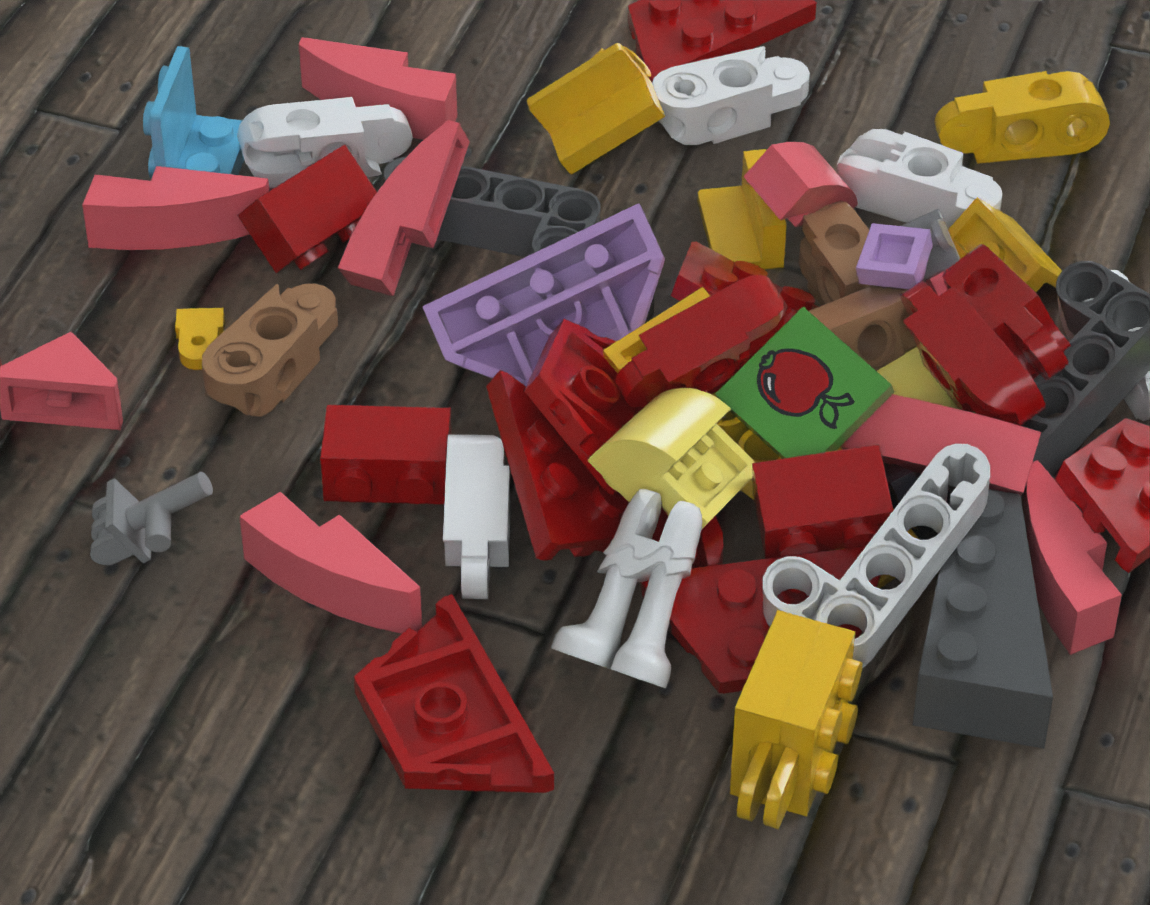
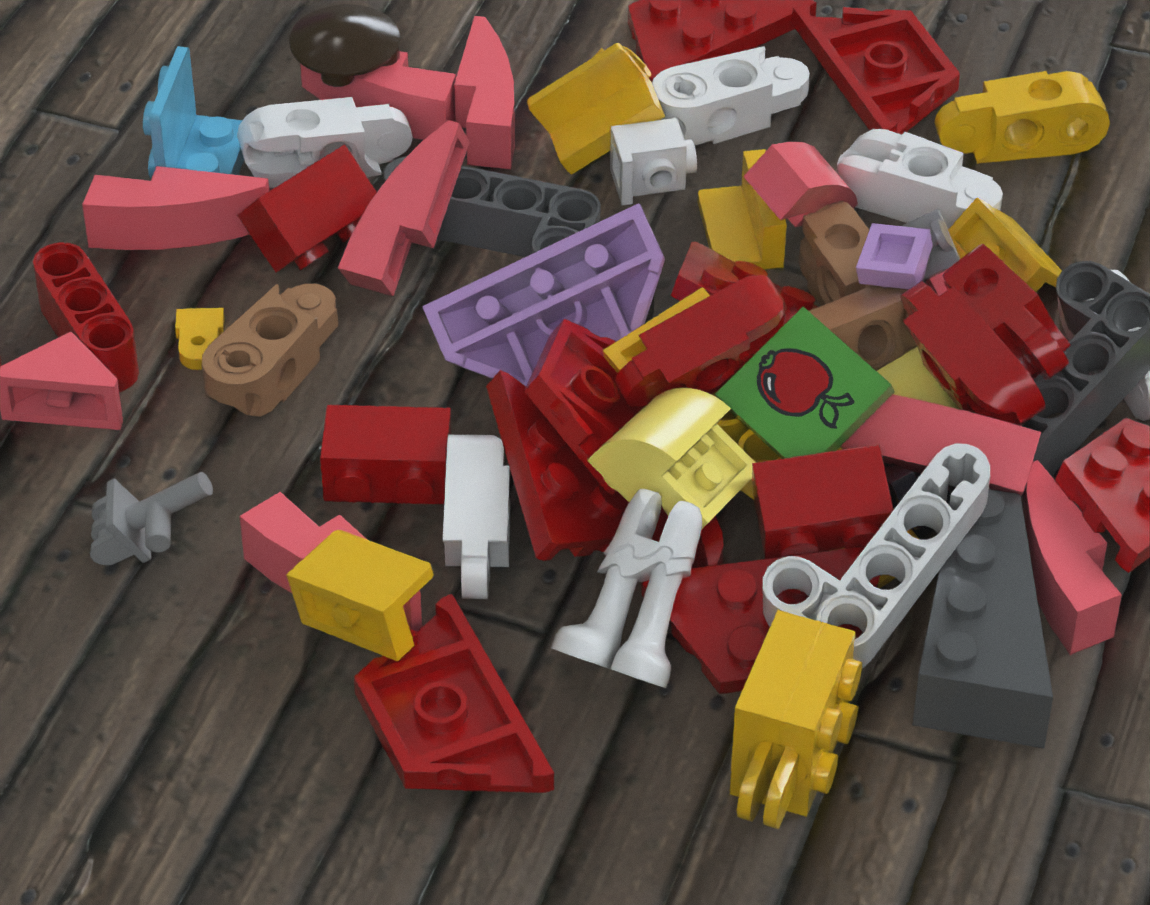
none -> red beam [33,242,139,392]
none -> yellow panel [286,530,434,661]
none -> dark brown dish [289,4,400,87]
none -> coral slope [454,16,515,170]
none -> white brick [610,118,697,205]
none -> red wing [792,5,960,135]

